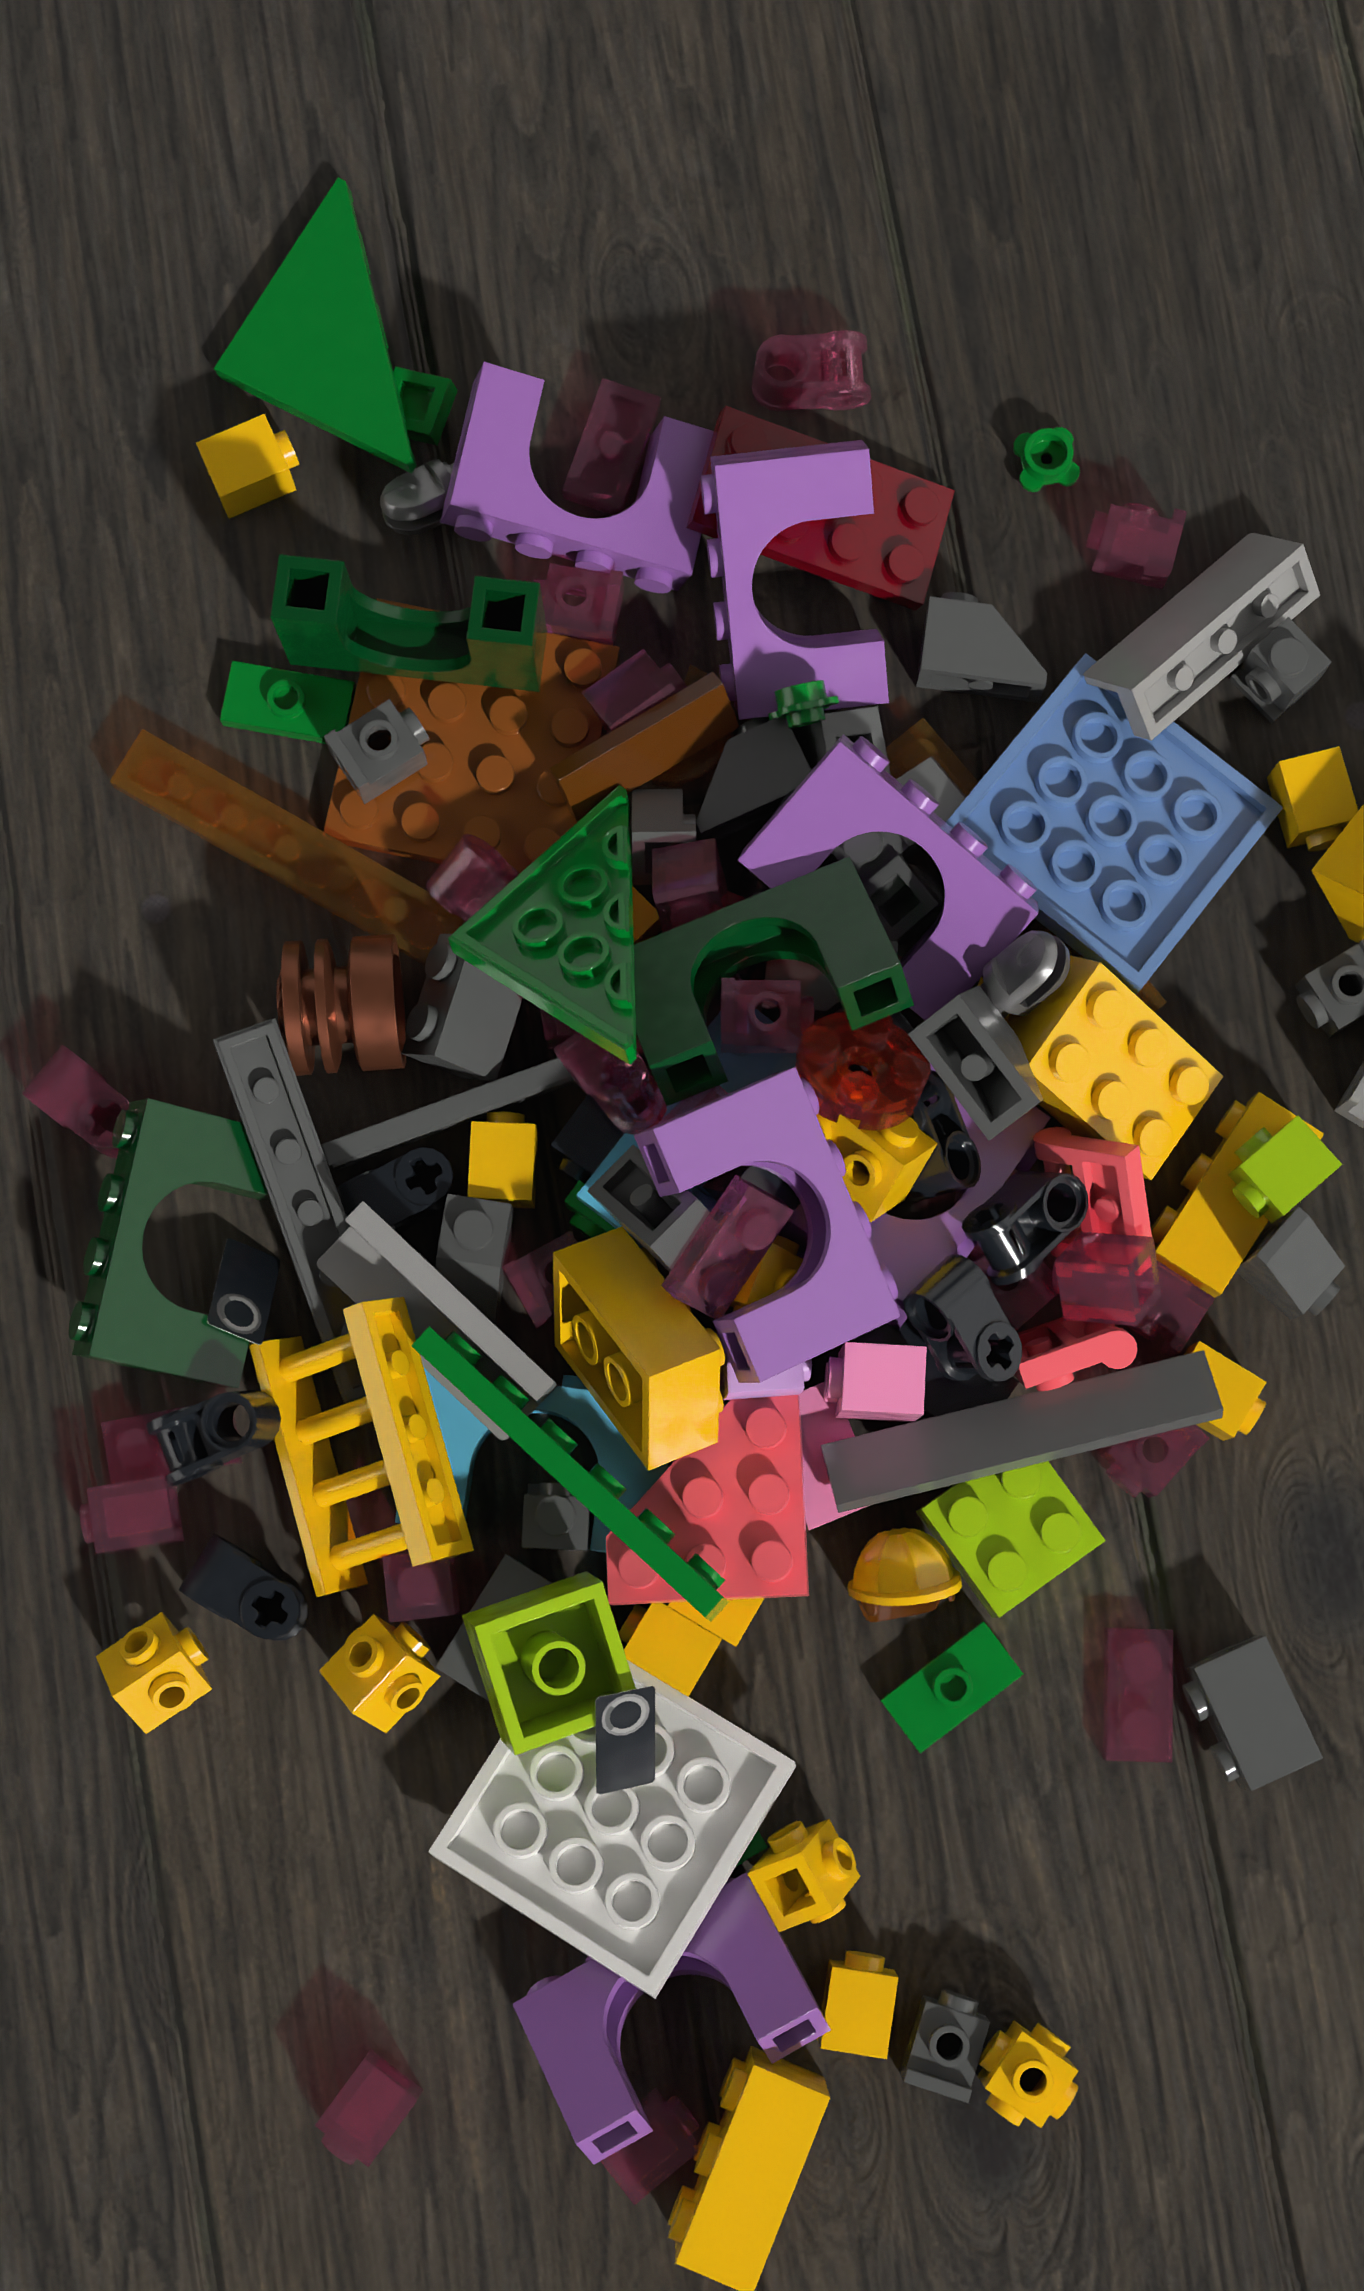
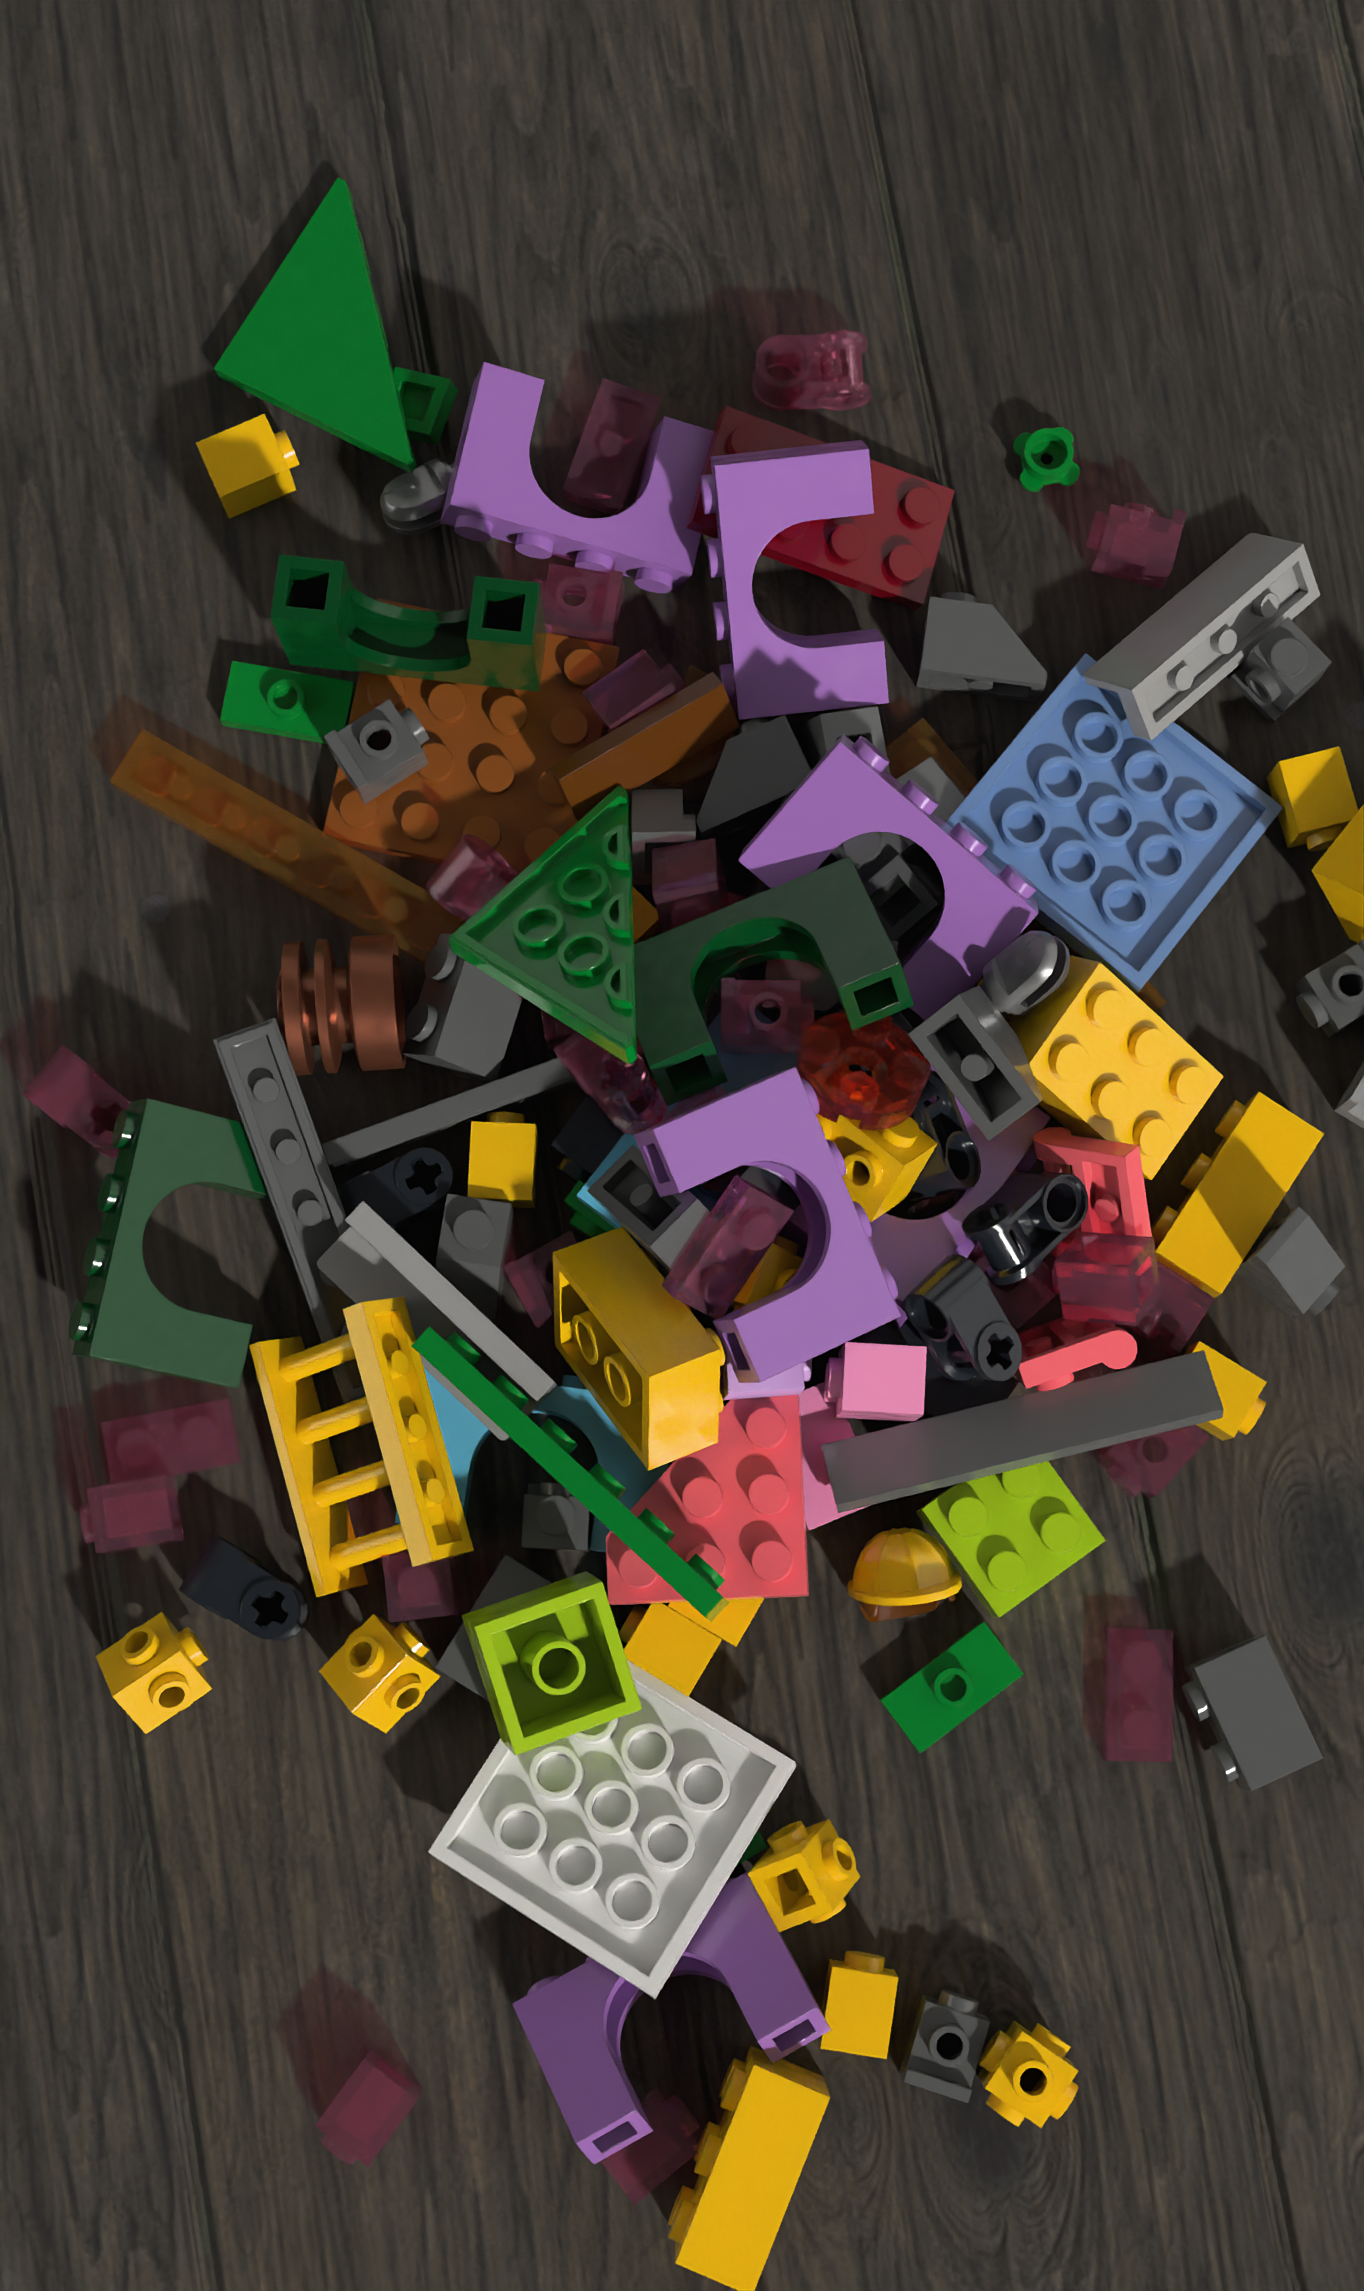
black piece [145,1390,281,1487] -> none
black sticker [207,1238,280,1345] -> none
black sticker [595,1686,655,1794] -> none
green plate [768,680,839,728] -> none
lime brick [1228,1115,1342,1224] -> none

